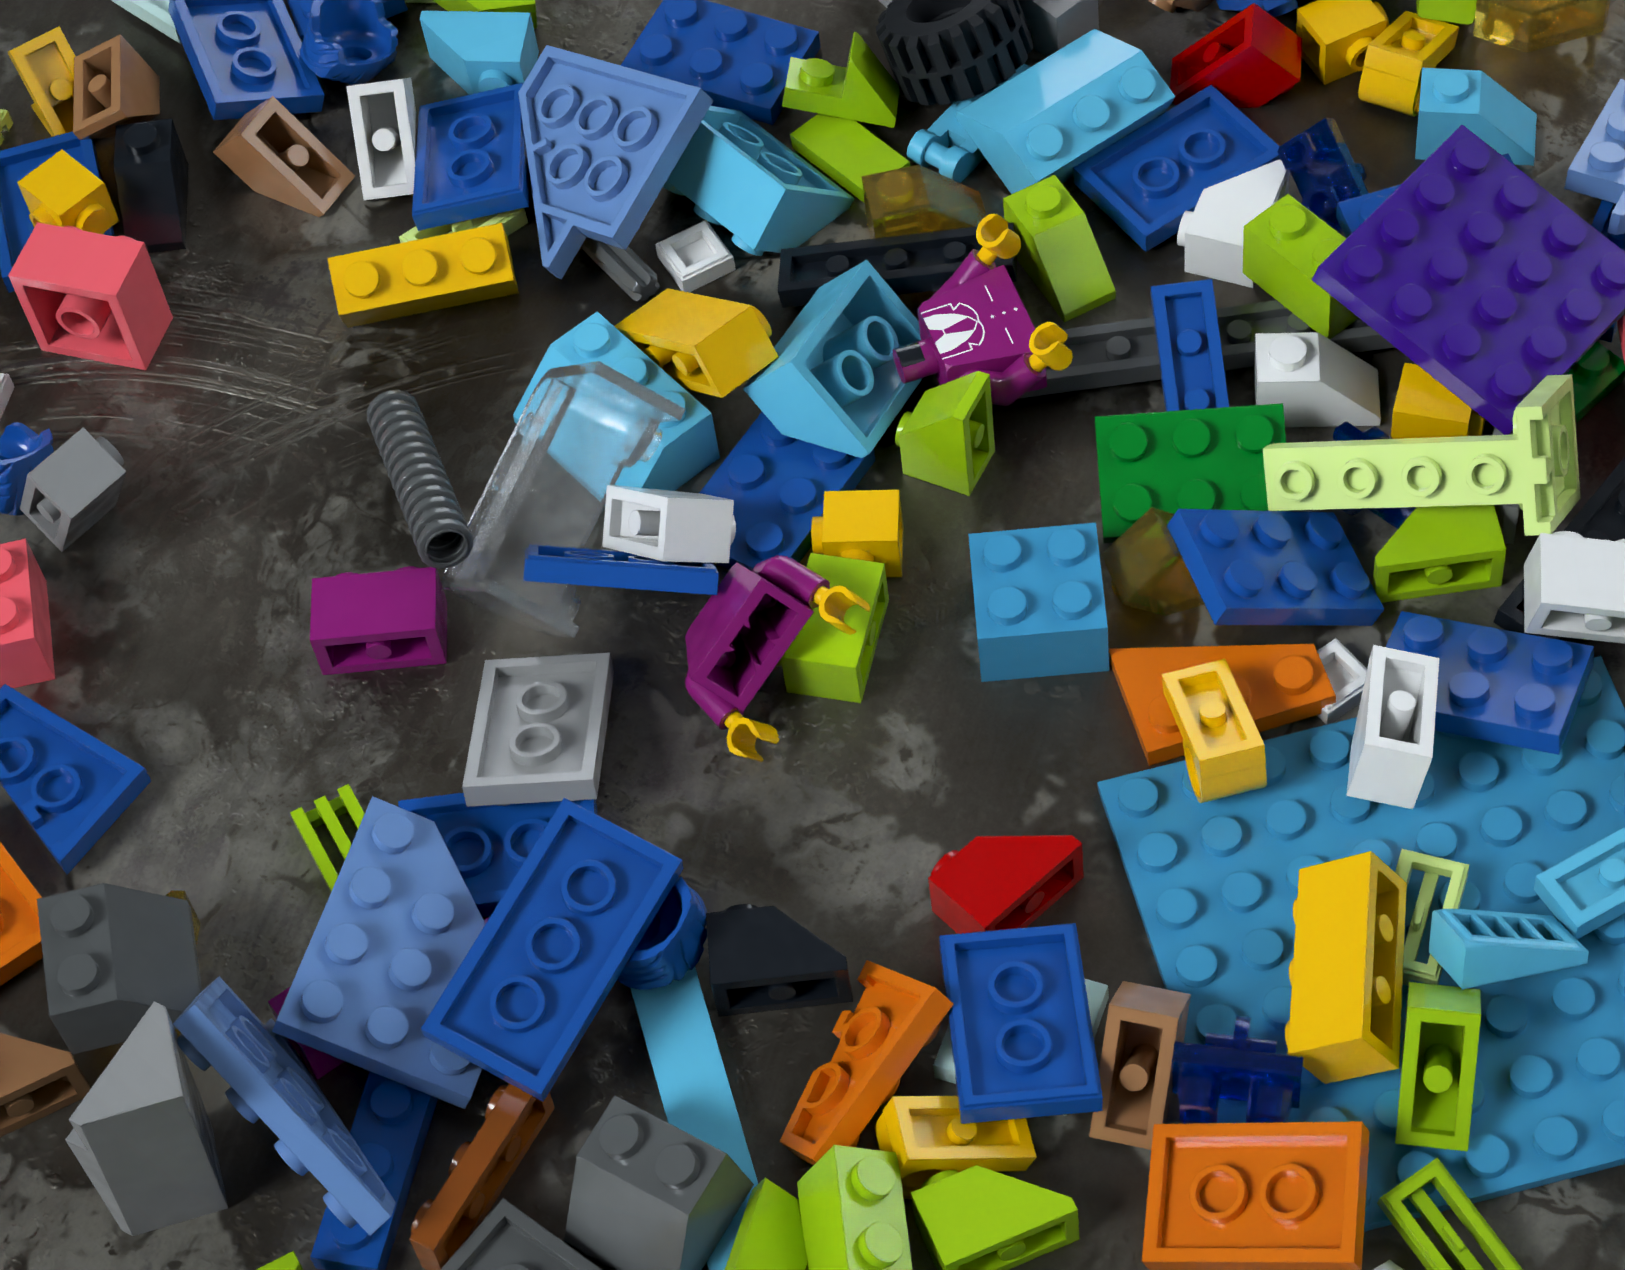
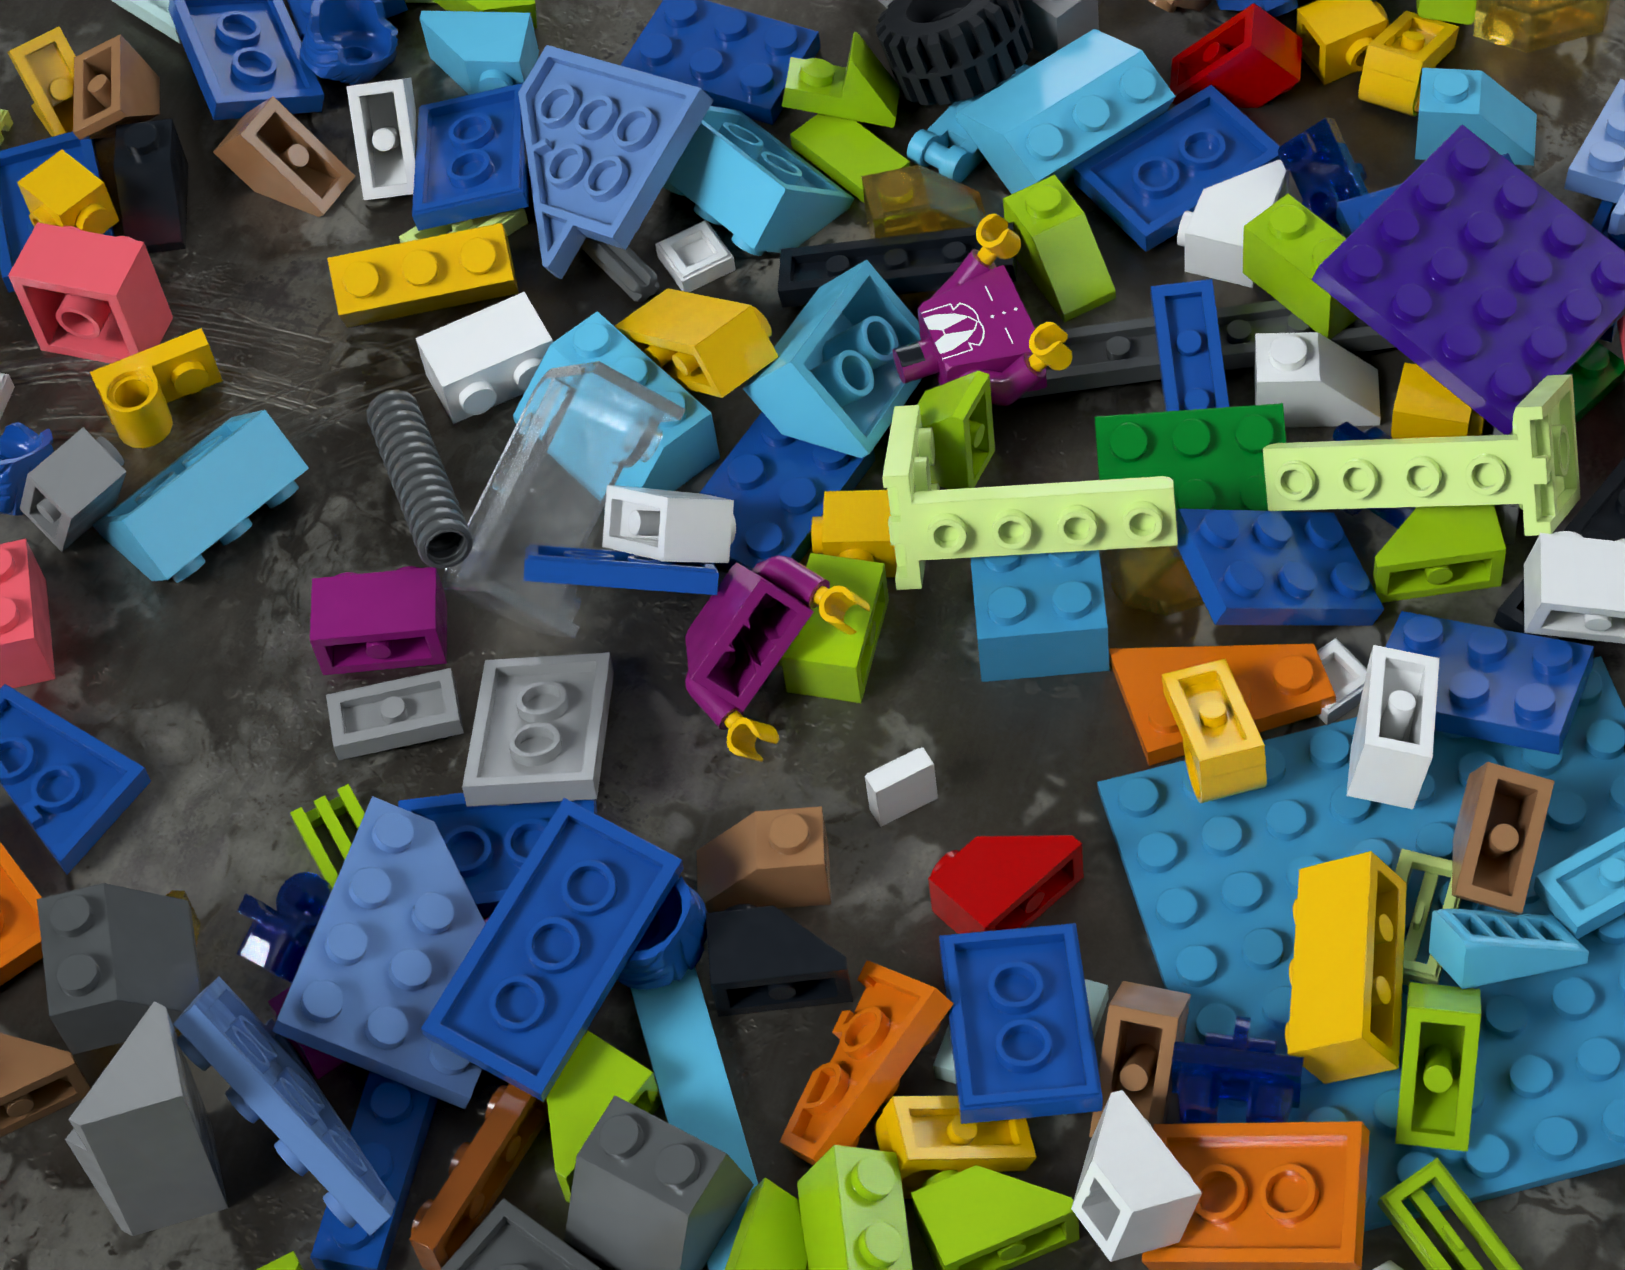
none -> yellow plate [90,328,223,449]
none -> medium azure slope [93,410,309,583]
none -> clear blue hips [236,872,332,983]
none -> light grey plate [326,668,464,760]
none -> white brick [415,292,553,424]
none -> lime slope [547,1031,662,1204]
none -> medium nougat slope [697,806,831,913]
none -> white tile [865,747,938,827]
none -> yellowish green bracket [882,405,1178,590]
none -> white slope [1071,1090,1202,1262]
none -> medium nougat slope [1452,762,1555,915]

